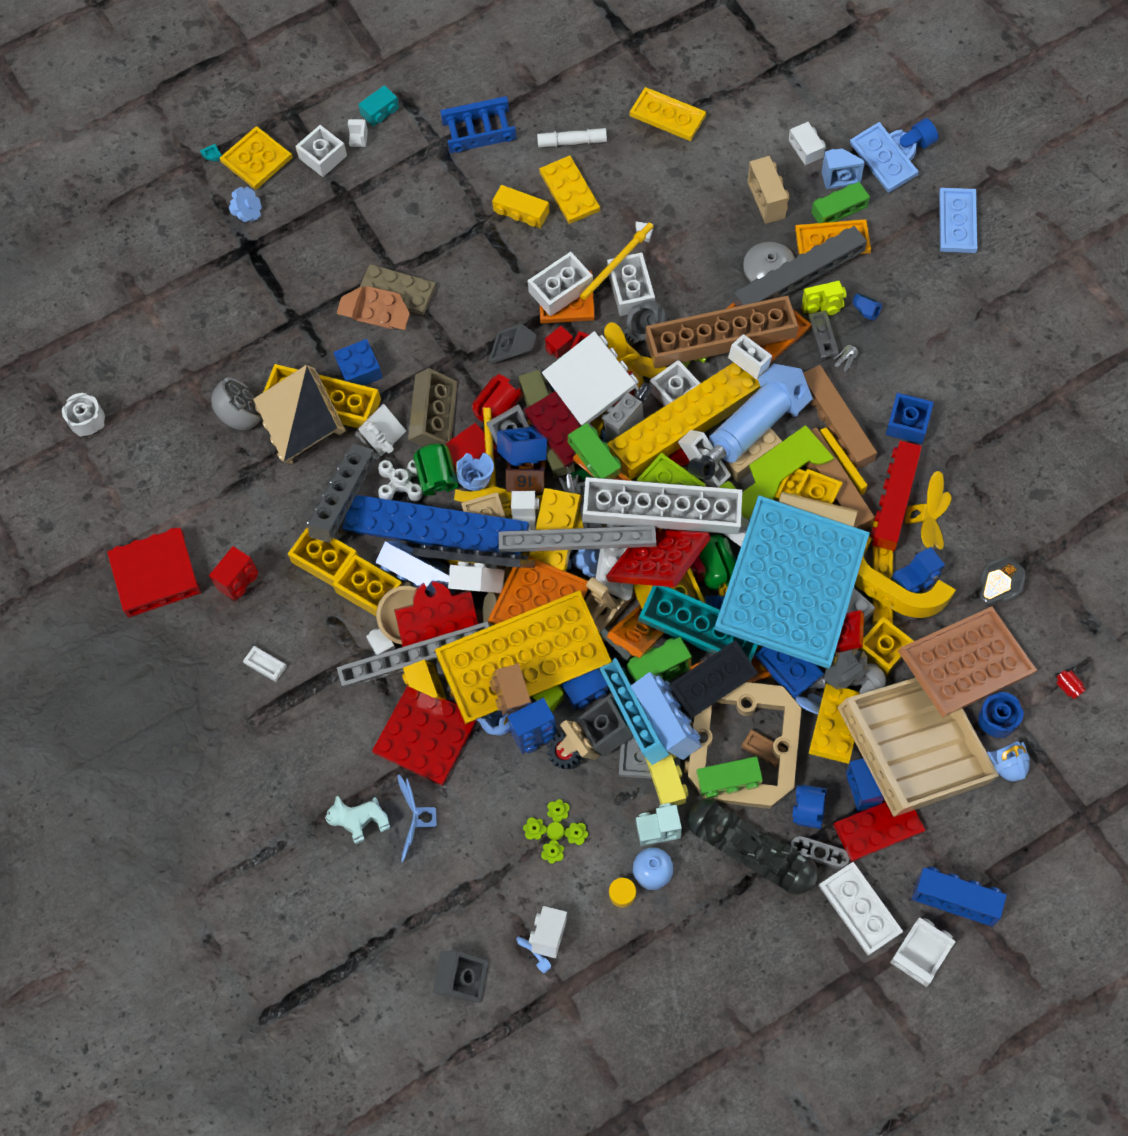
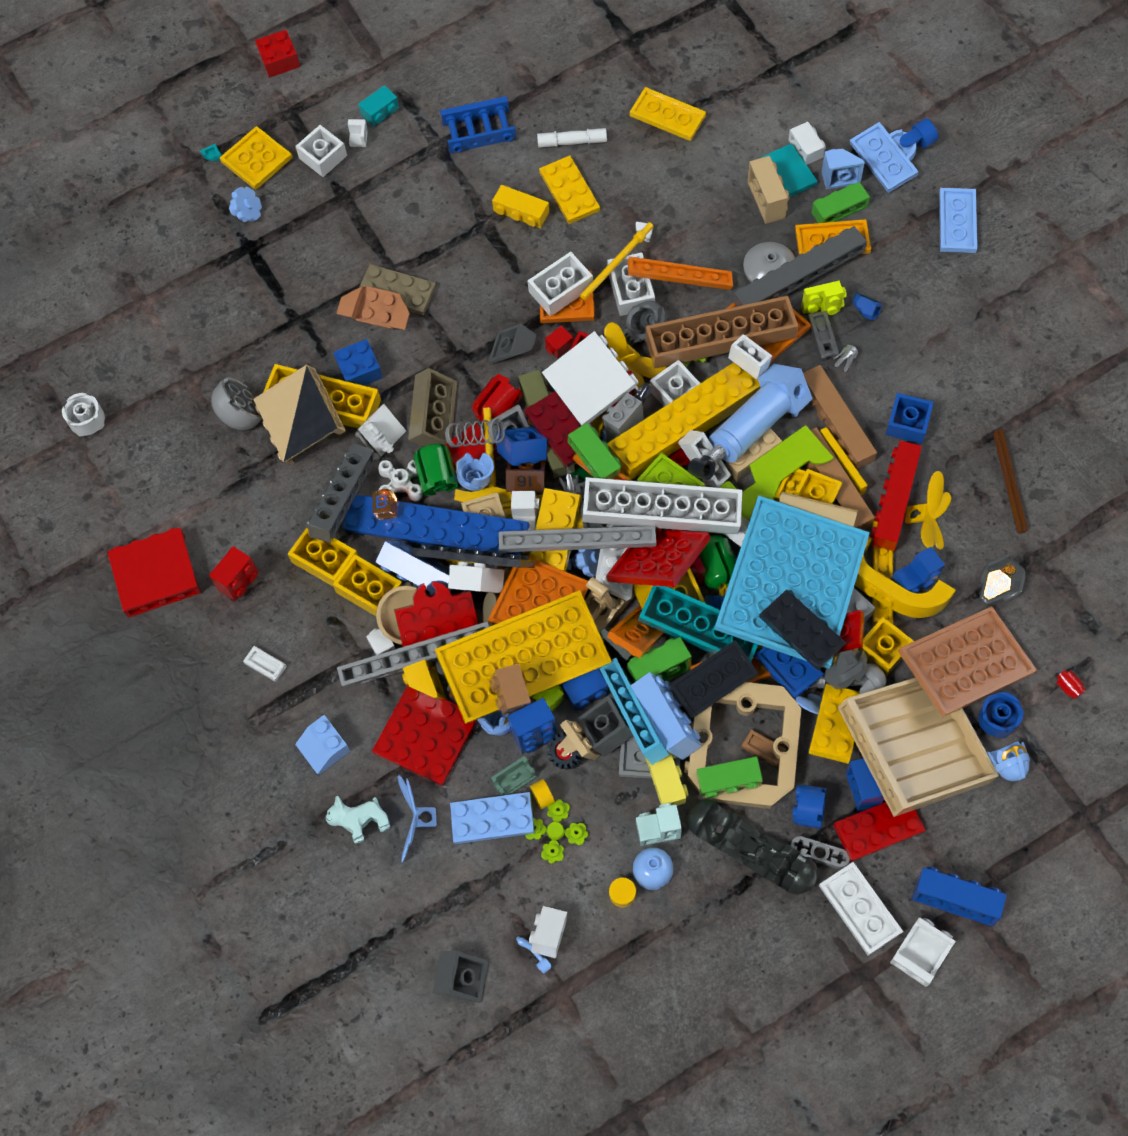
none -> red brick [255,30,300,78]
none -> light blue slope [295,715,351,775]
none -> clear orange brick [373,489,397,520]
none -> light grey piece [445,419,505,447]
none -> light blue plate [450,792,535,844]
none -> sand green hinge [491,756,537,796]
none -> yellow piece [529,779,555,809]
none -> orange plate [627,257,733,290]
none -> black plate [759,589,846,671]
none -> teal tile [761,143,818,197]
none -> reddish brown axle [993,430,1028,534]

